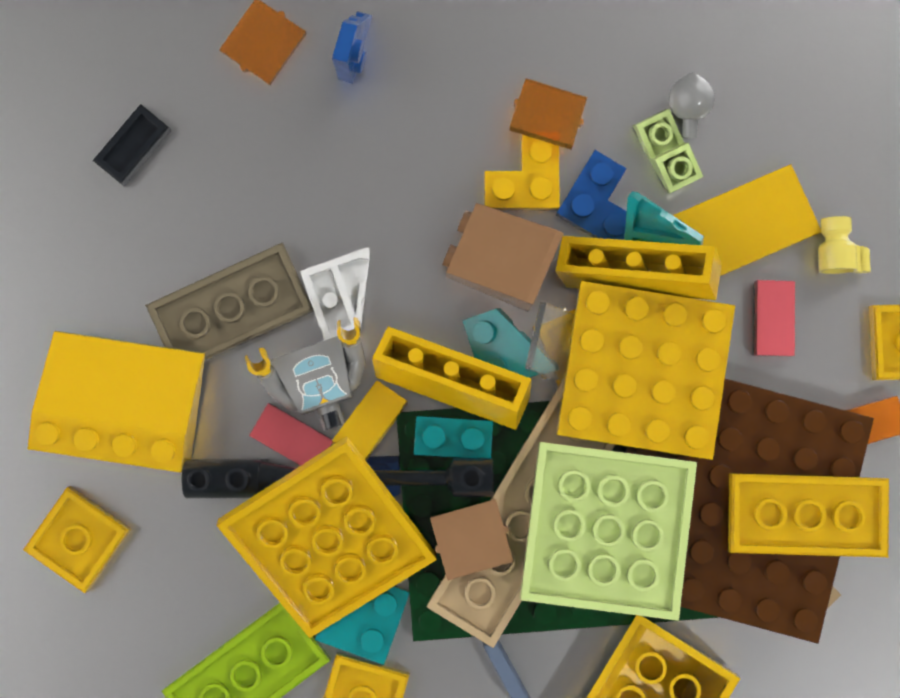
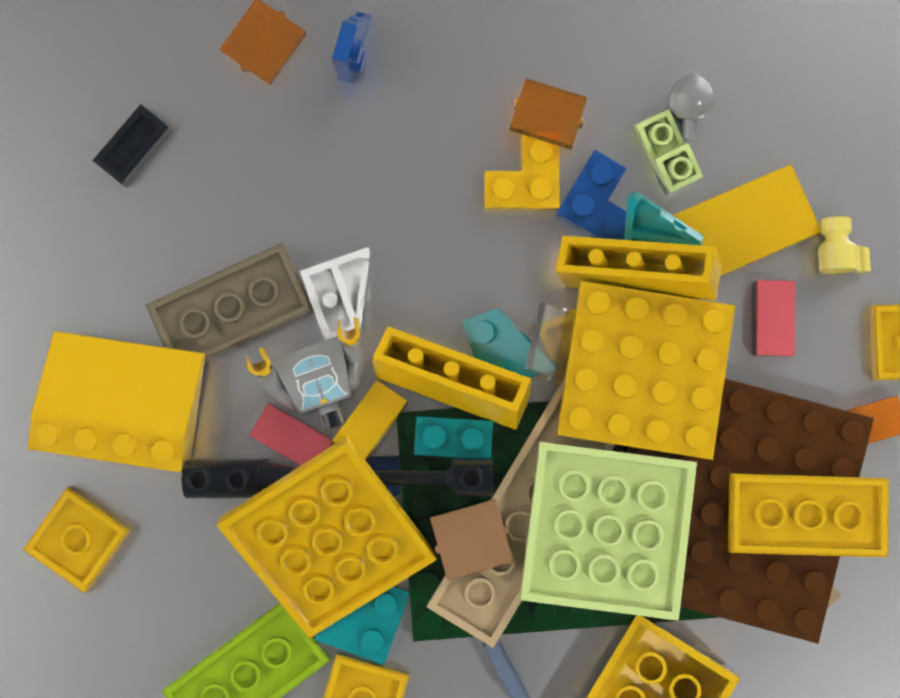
medium nougat slope [442,203,564,312] -> none

